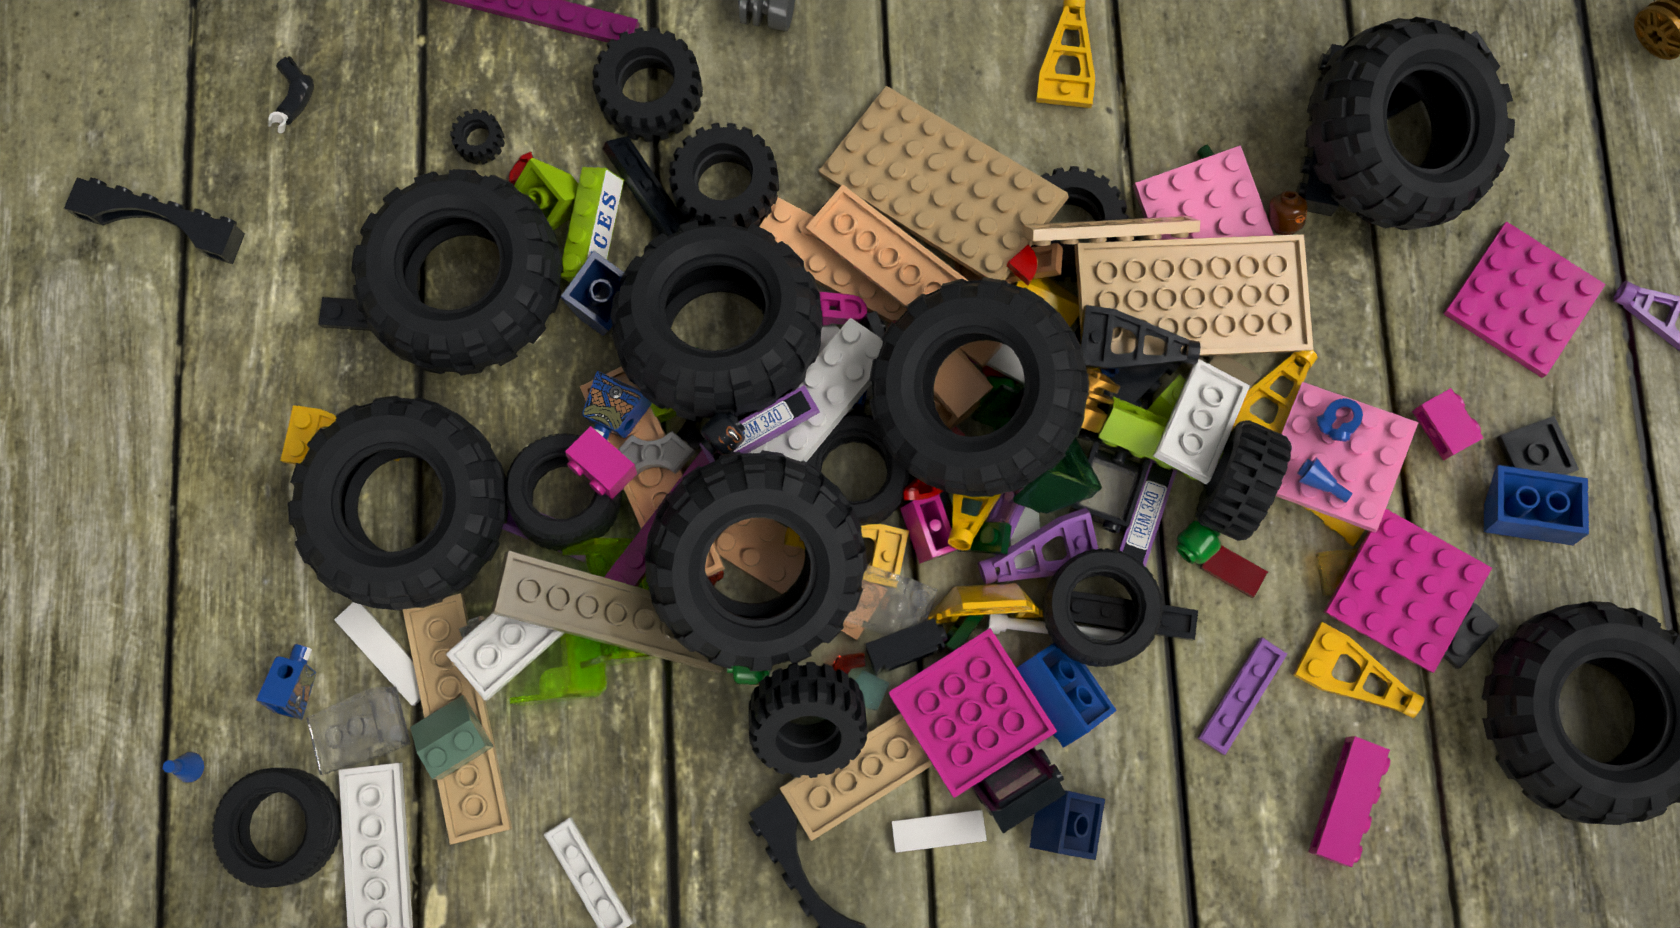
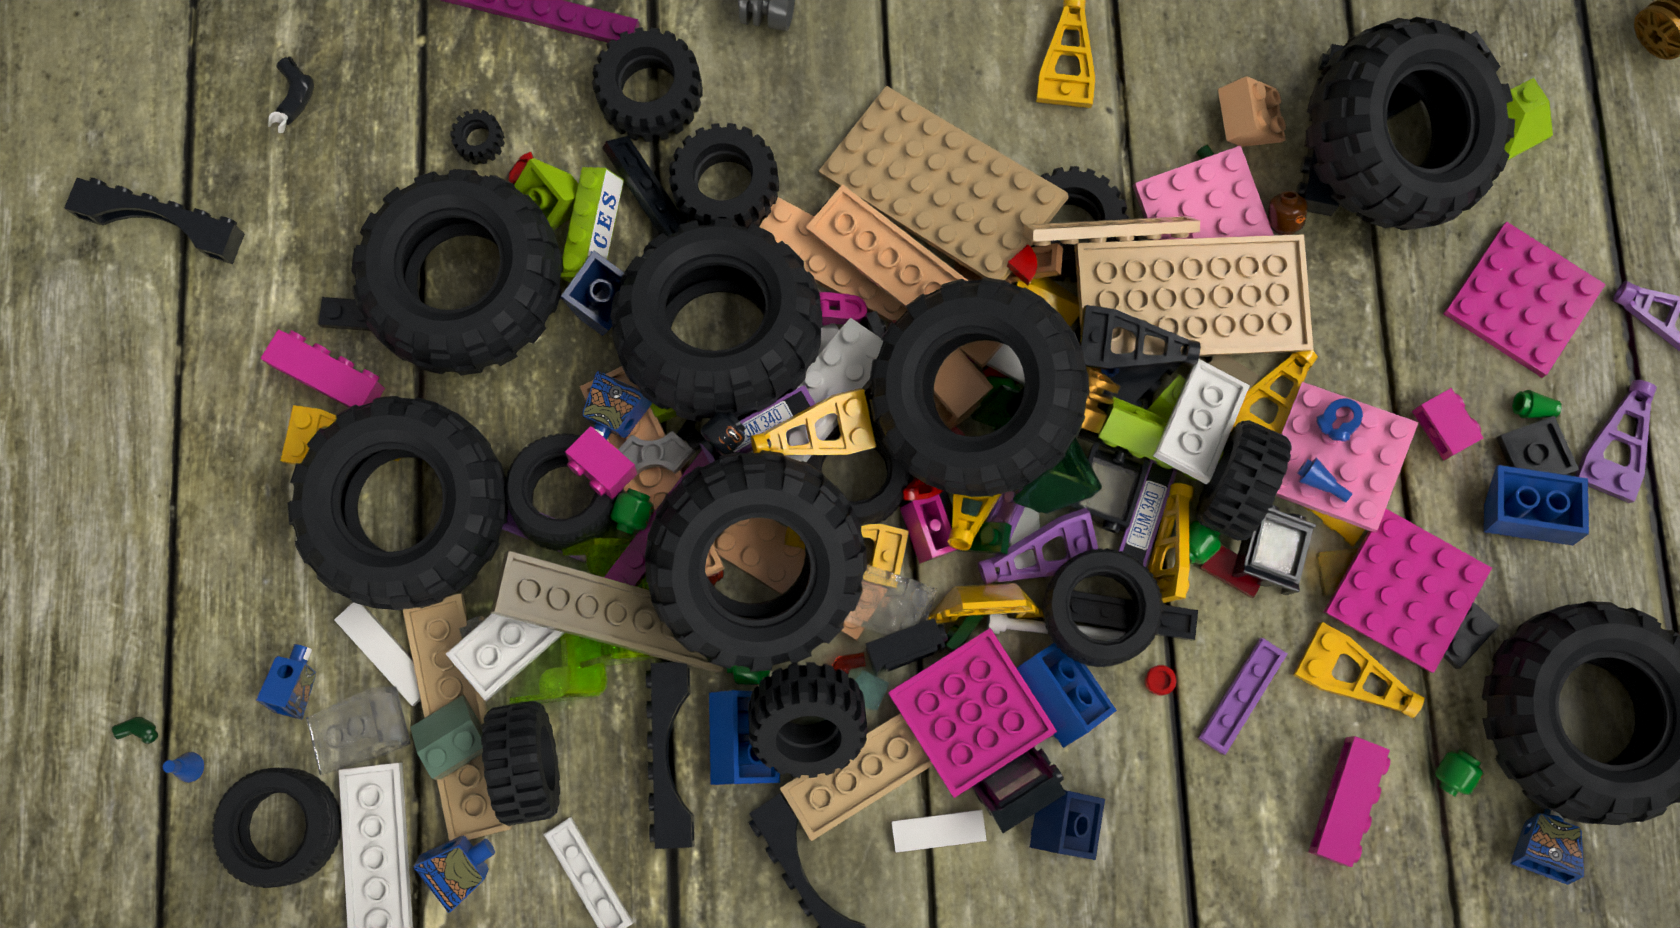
none -> dark green arm [112,717,158,744]
none -> dark pink brick [260,329,385,408]
none -> torso [414,835,495,913]
none -> black tyre [481,701,560,826]
none -> green head [610,488,654,535]
none -> black arch [646,662,695,849]
none -> blue slope [709,690,780,785]
none -> yellow plate [750,388,876,455]
none -> red tile [1145,665,1176,696]
none -> yellow plate [1148,483,1194,603]
none -> light nougat slope [1218,76,1286,147]
none -> black window [1232,505,1316,595]
none -> green head [1435,749,1484,797]
none -> lime slope [1504,77,1553,160]
none -> torso [1511,809,1584,885]
none -> green cone [1512,390,1562,418]
none -> medium lavender plate [1575,380,1657,503]

